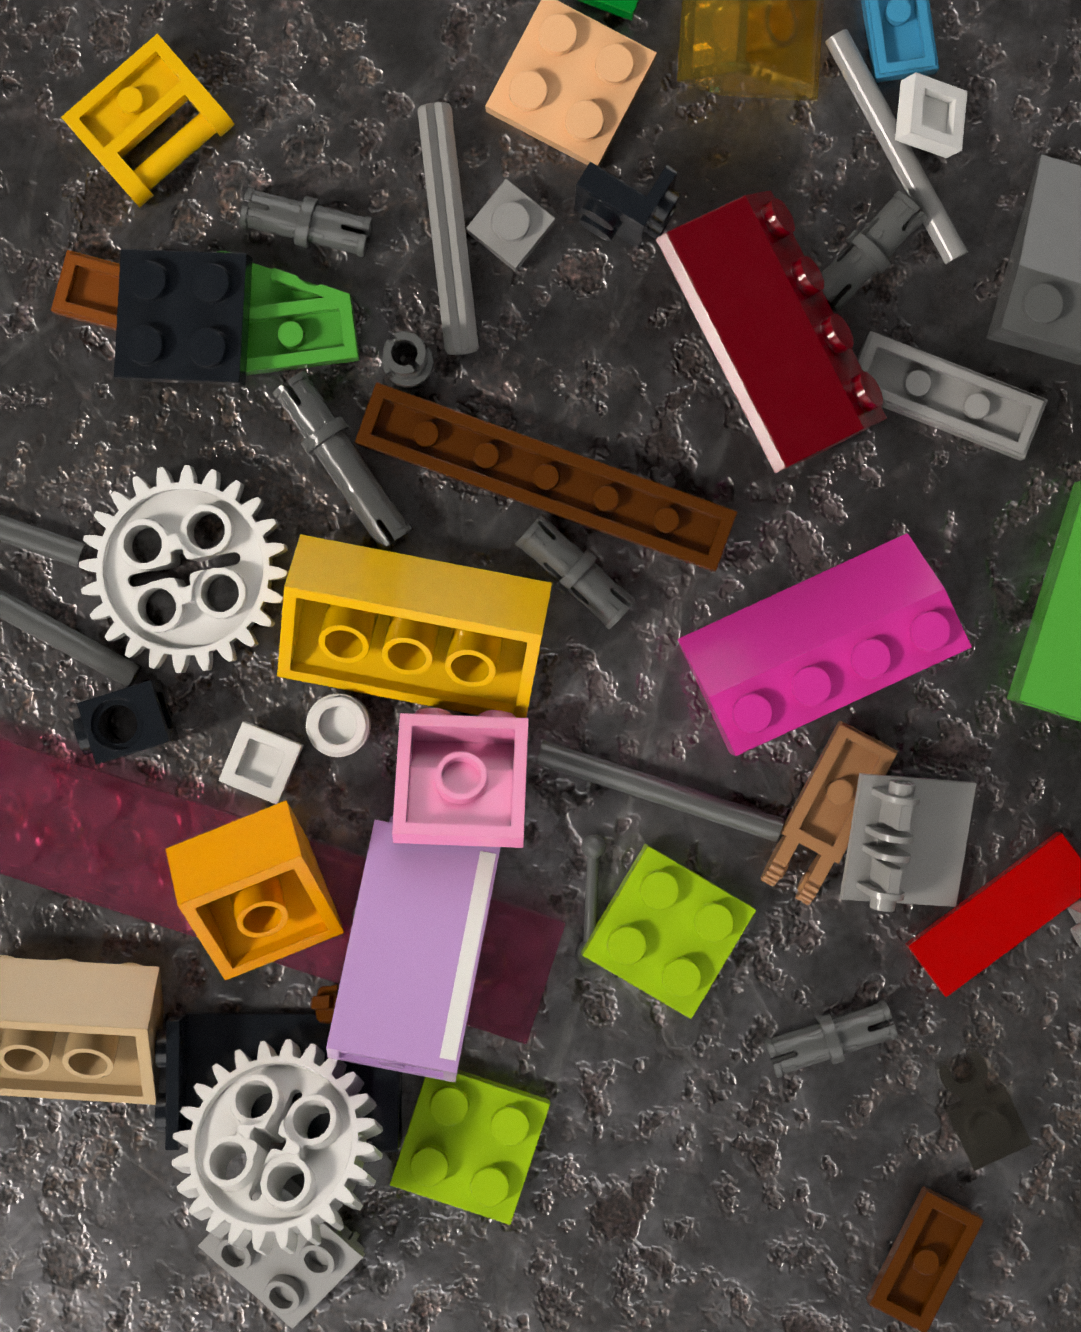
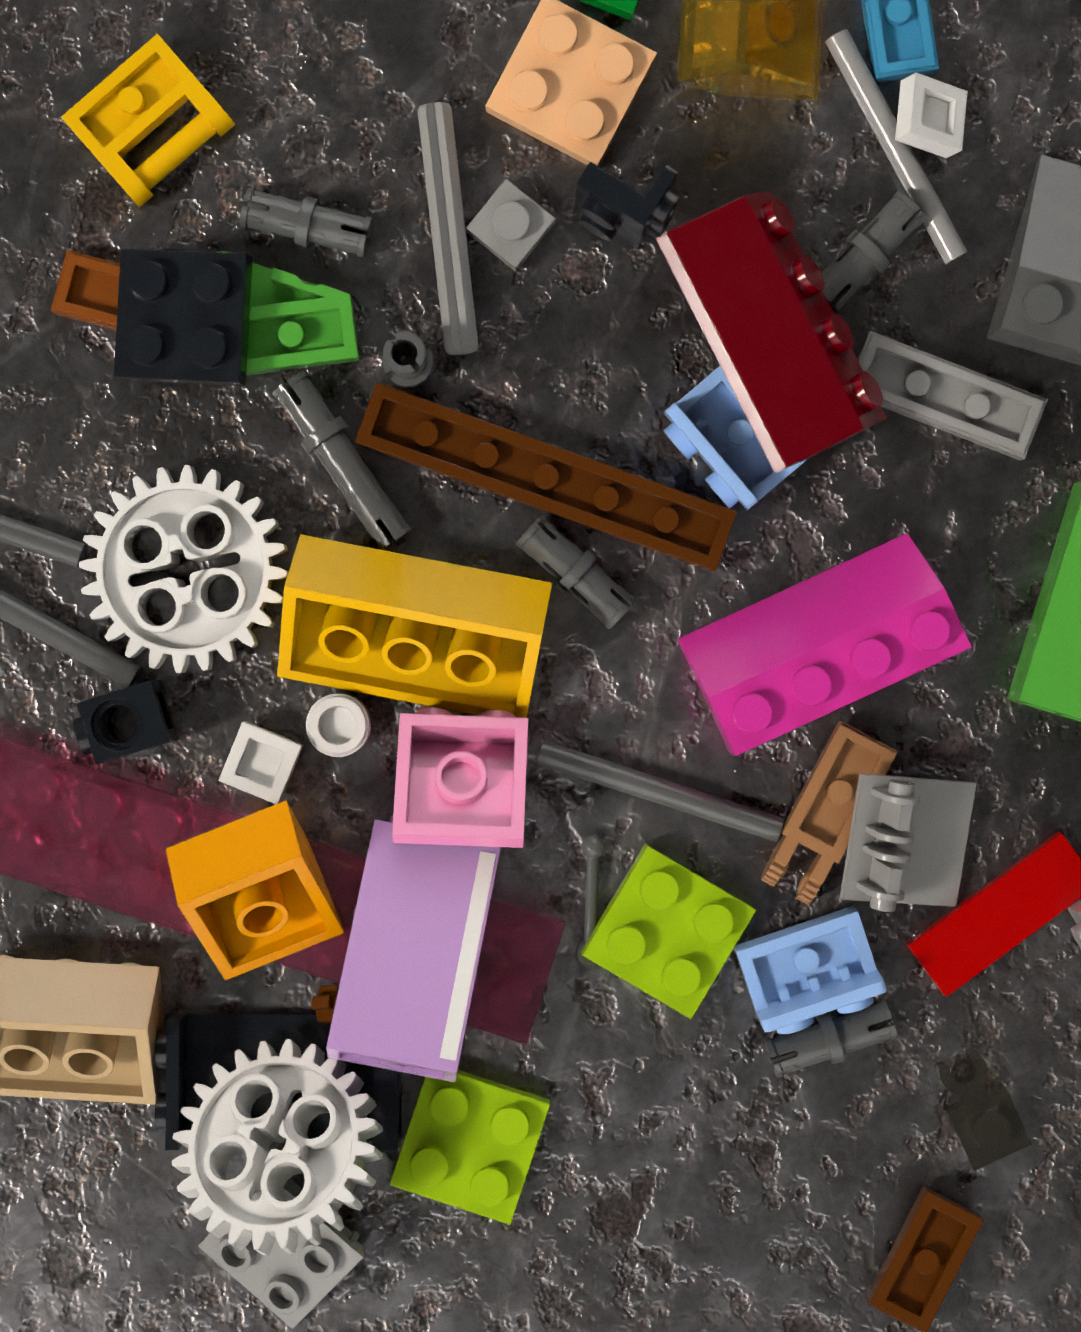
none -> light blue bracket [663,366,806,511]
none -> light blue bracket [734,905,887,1034]

